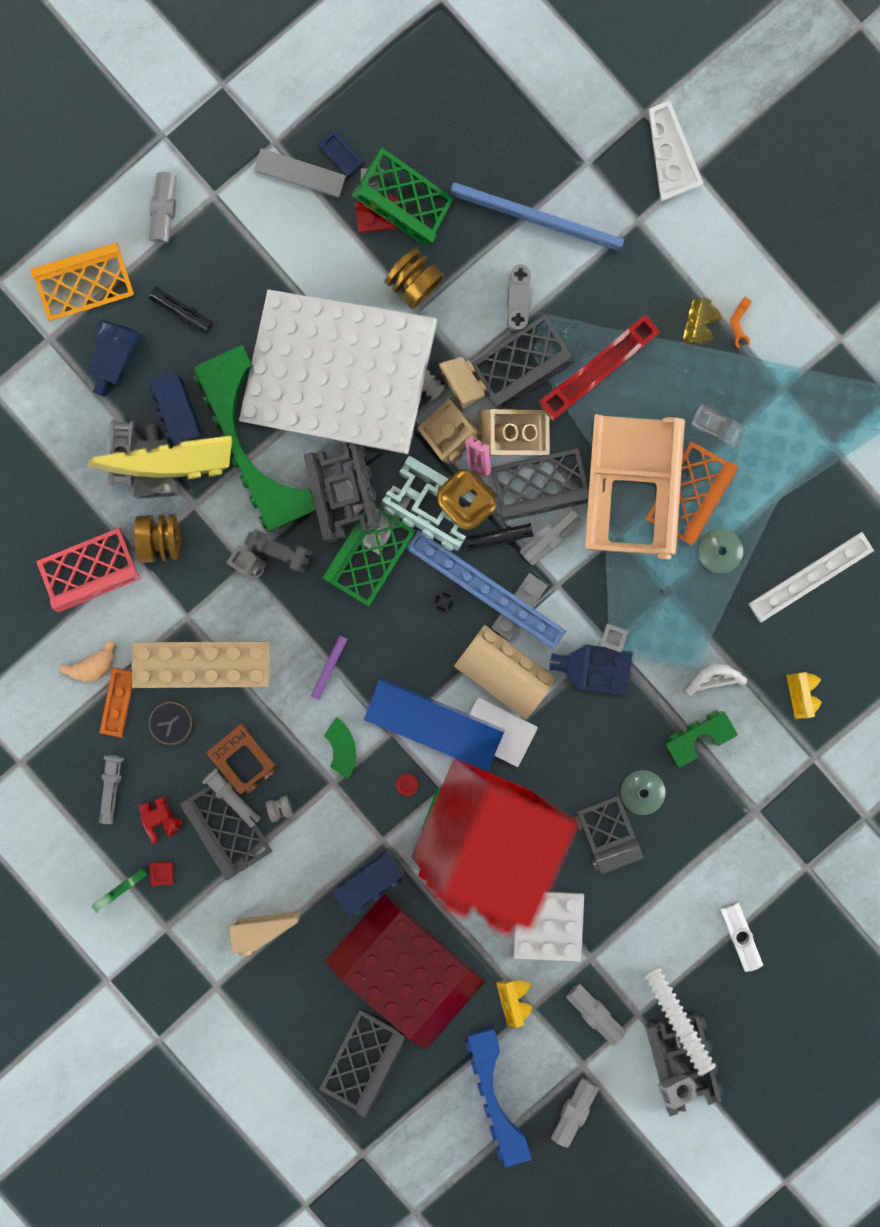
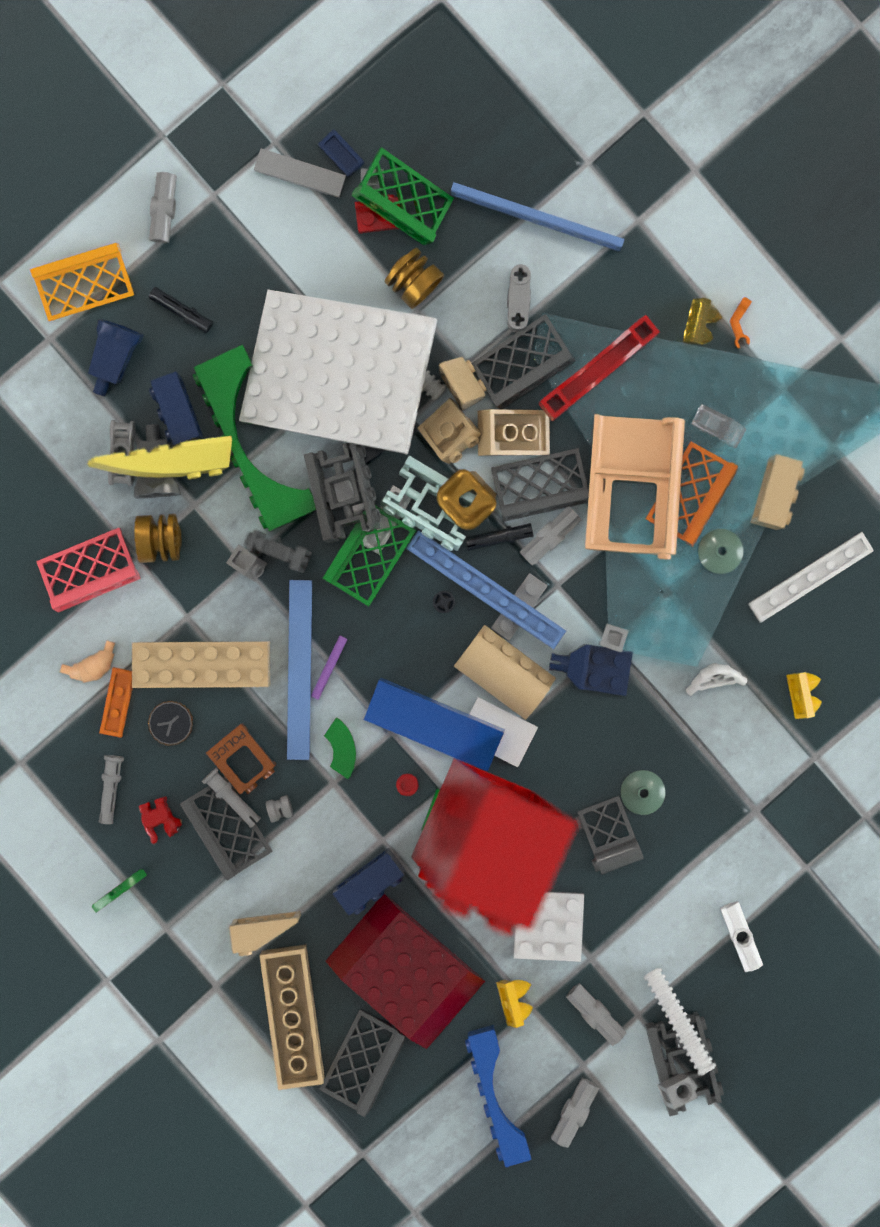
red tile [150,861,174,886] -> none
bright pink tile [465,436,491,477] -> none
white wing [648,100,704,202] -> none
green arch [663,709,738,768] -> none
none -> tan brick [260,944,325,1090]
none -> medium blue tile [287,580,312,760]
none -> tan brick [750,454,805,530]

